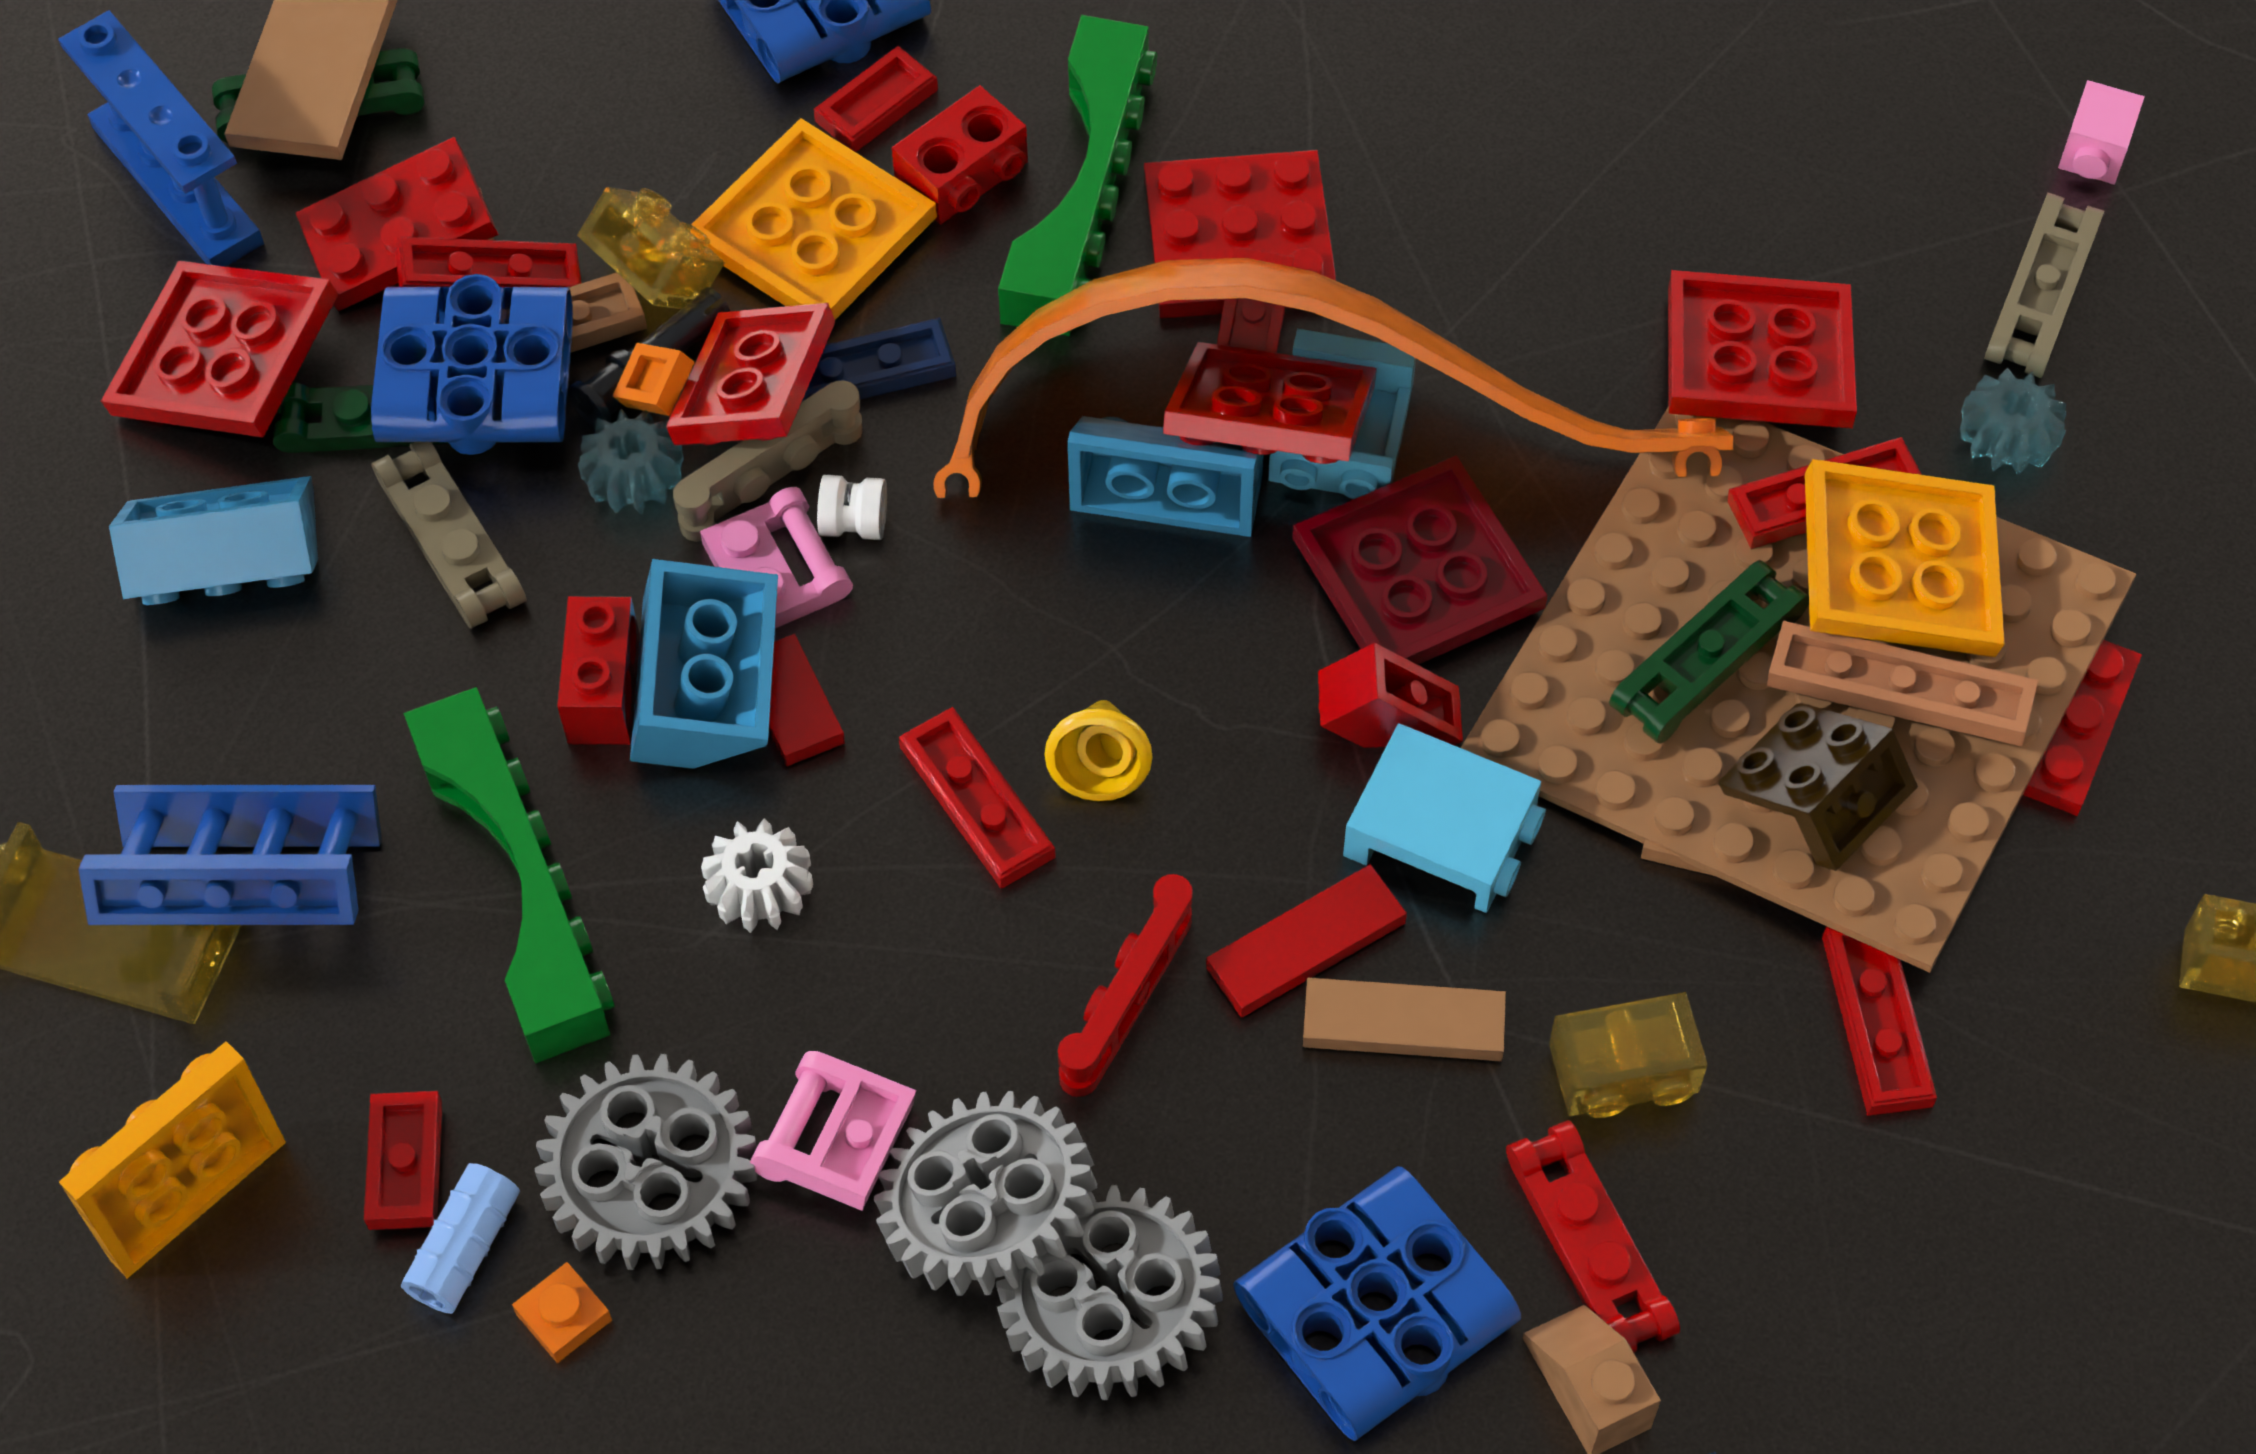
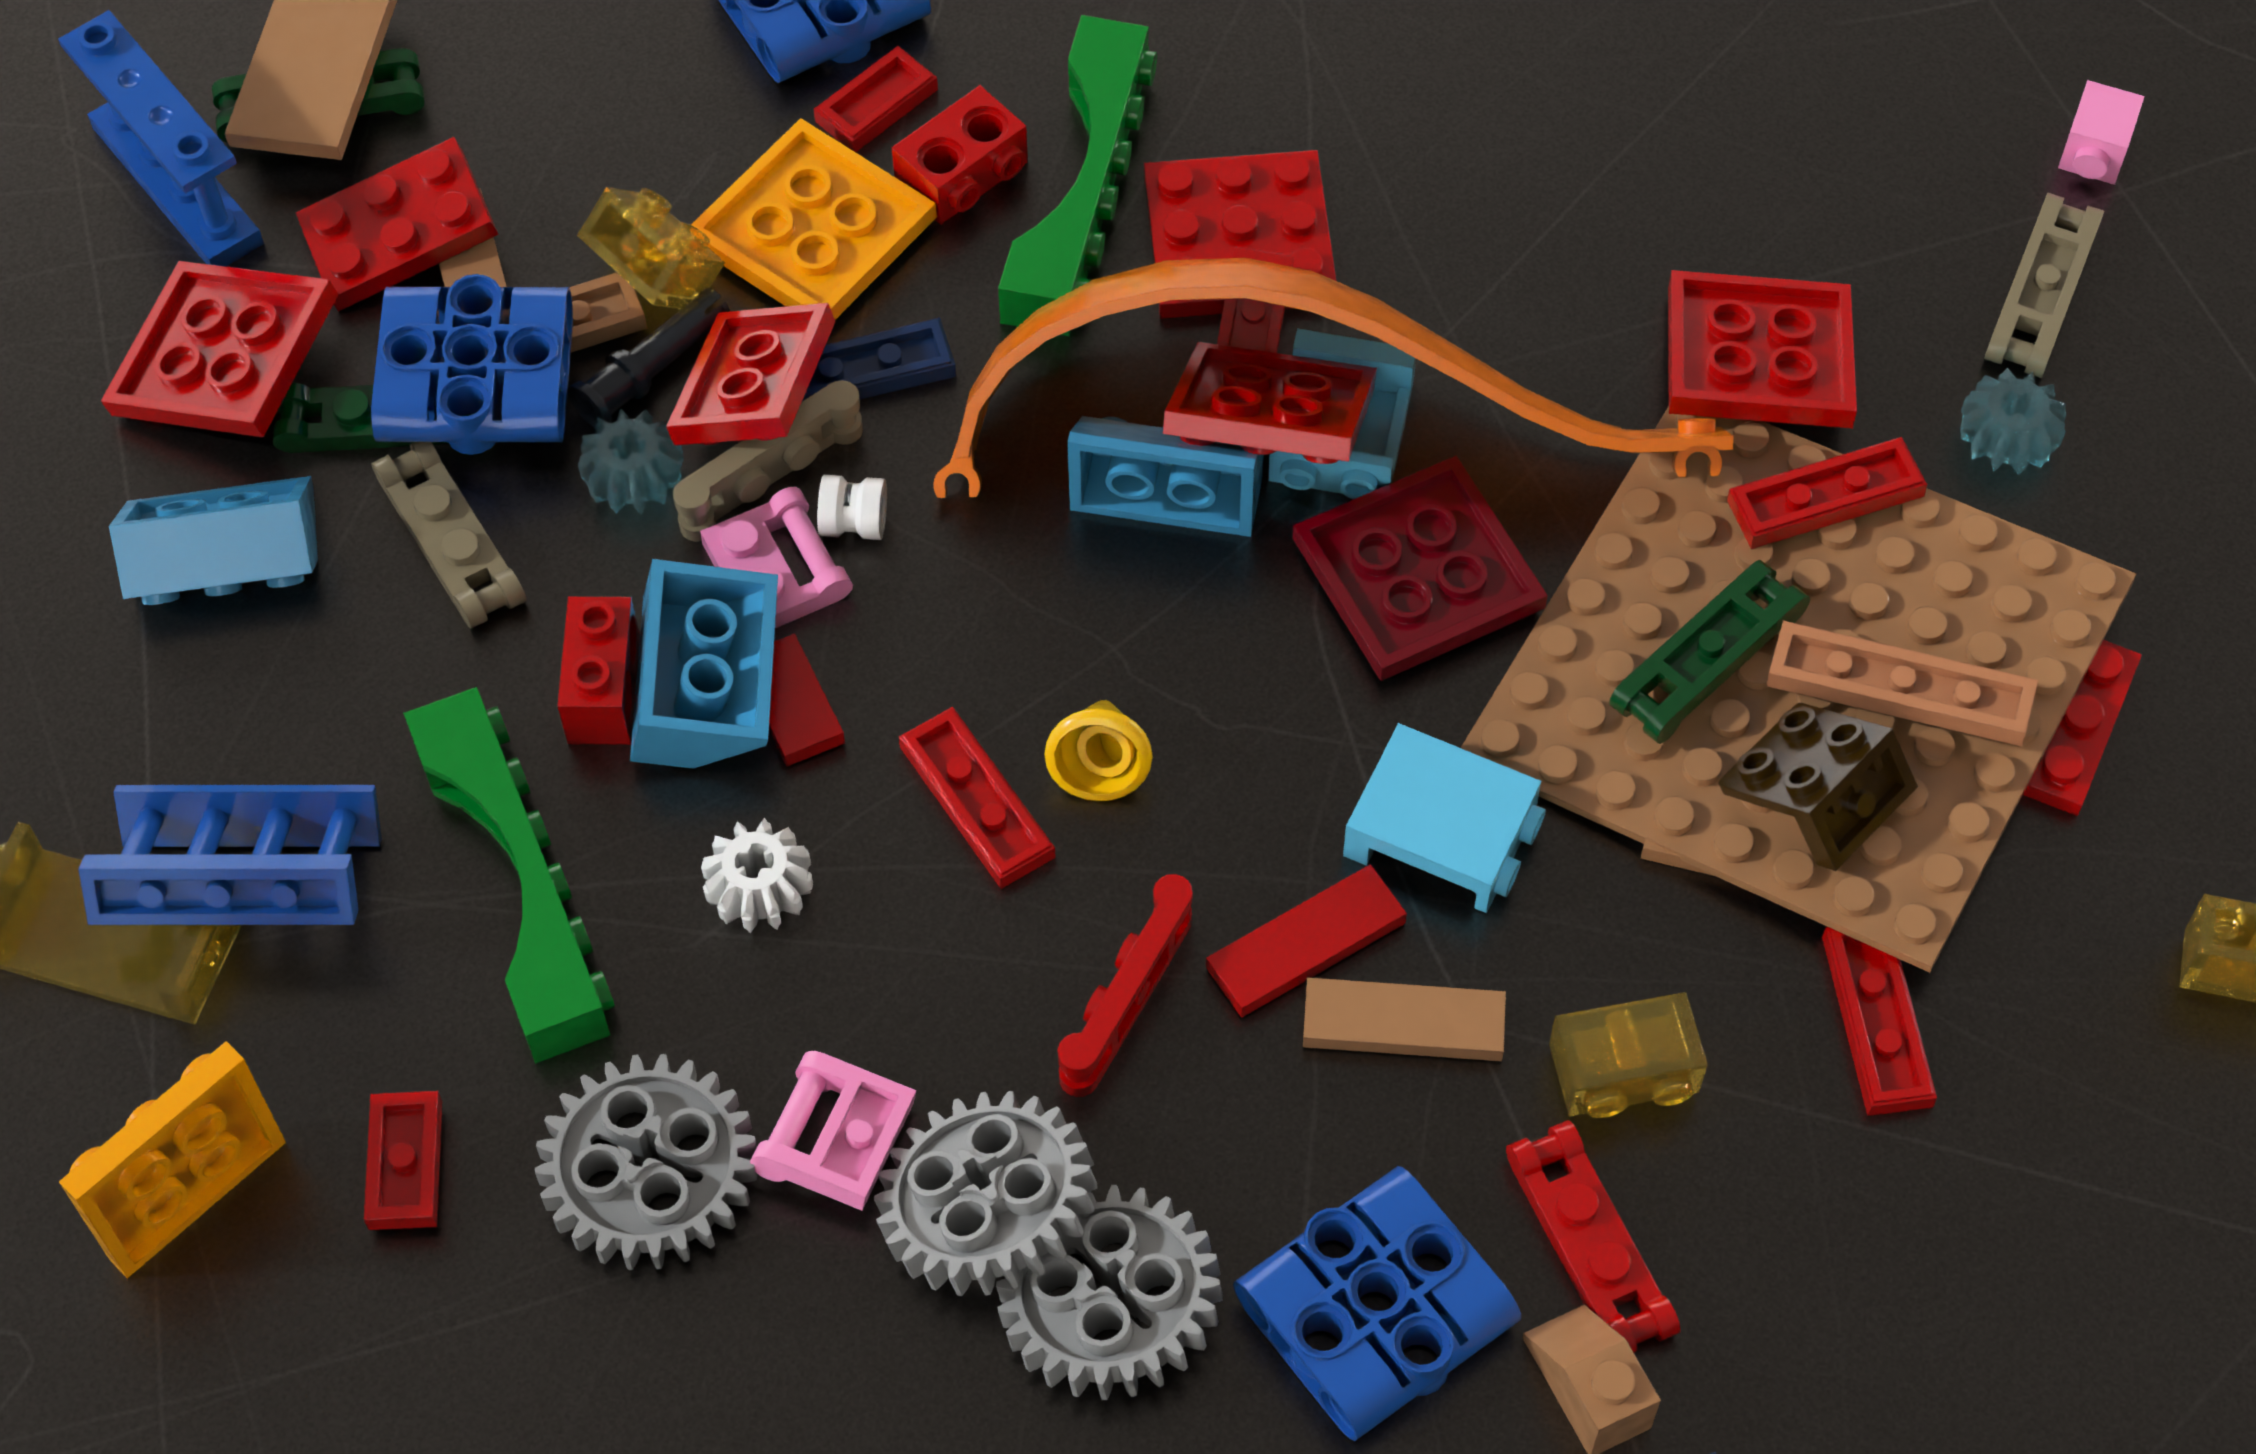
red tile [395,237,581,287] -> none
light blue axle [401,1163,520,1314] -> none
orange plate [512,1262,612,1364] -> none
orange plate [612,343,695,416] -> none
red slope [1318,642,1463,748] -> none
light orange plate [1805,459,2005,657] -> none

